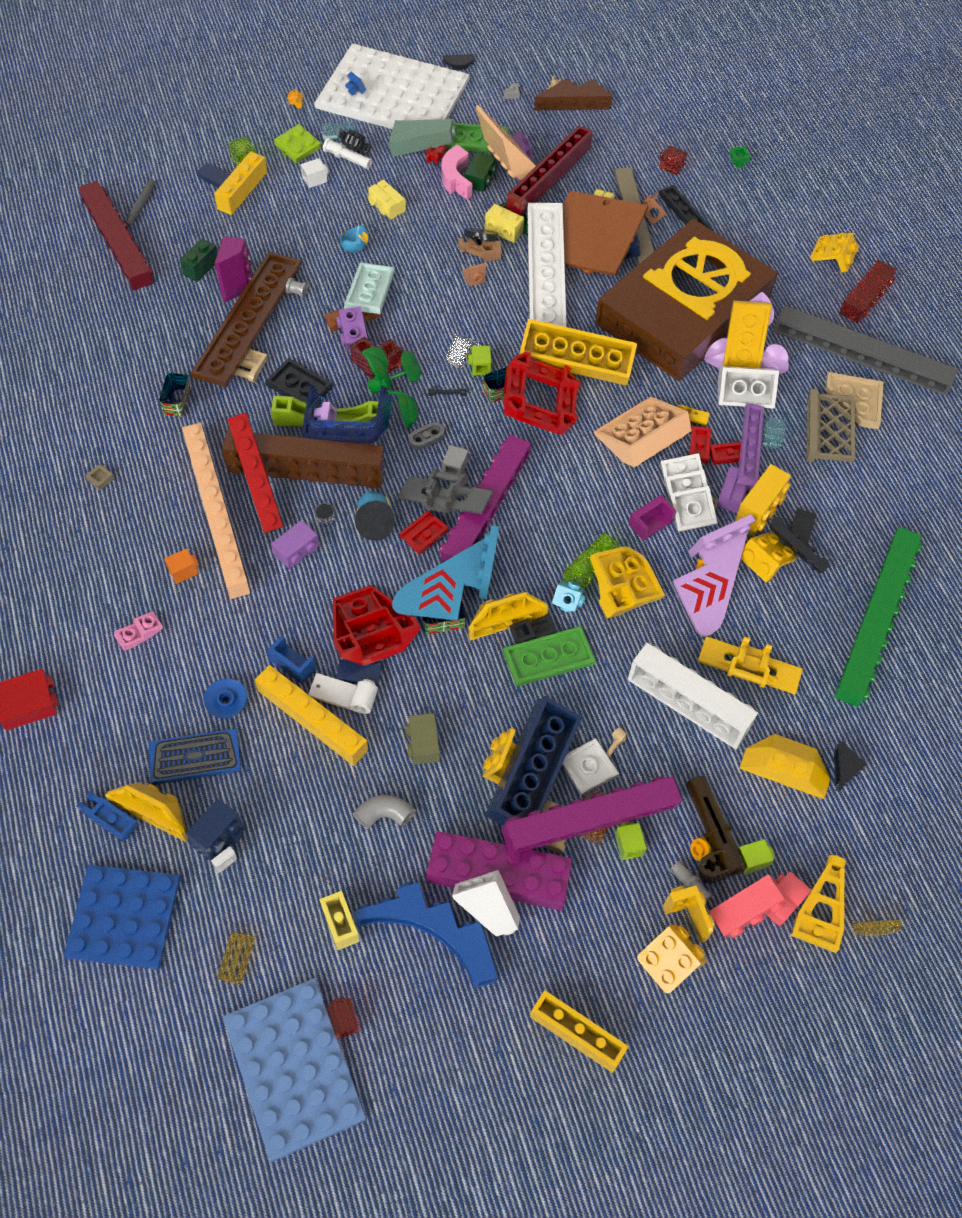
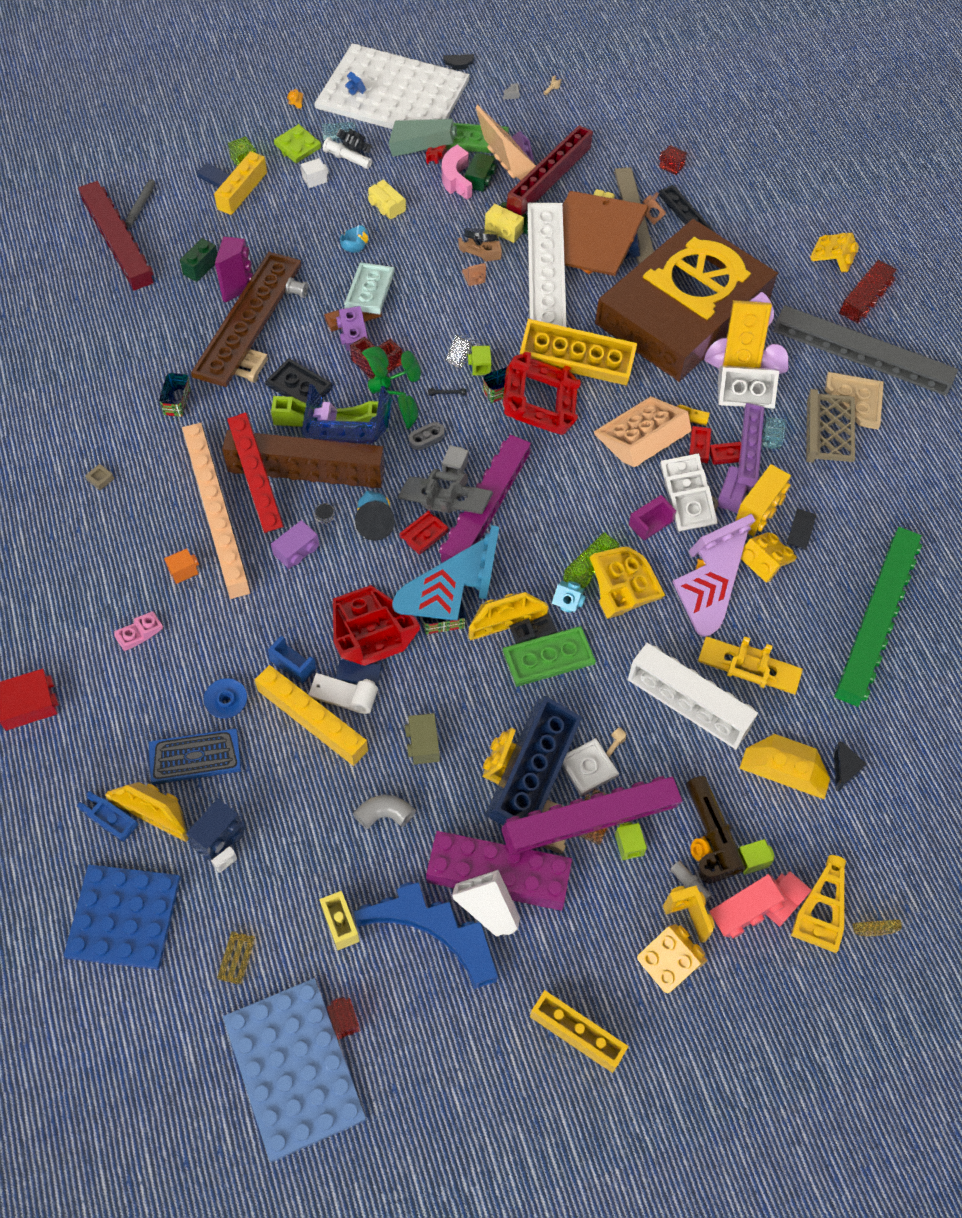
reddish brown slope [534,79,613,111] -> none
green tile [728,146,751,169] -> none
black plate [769,517,829,573] -> none

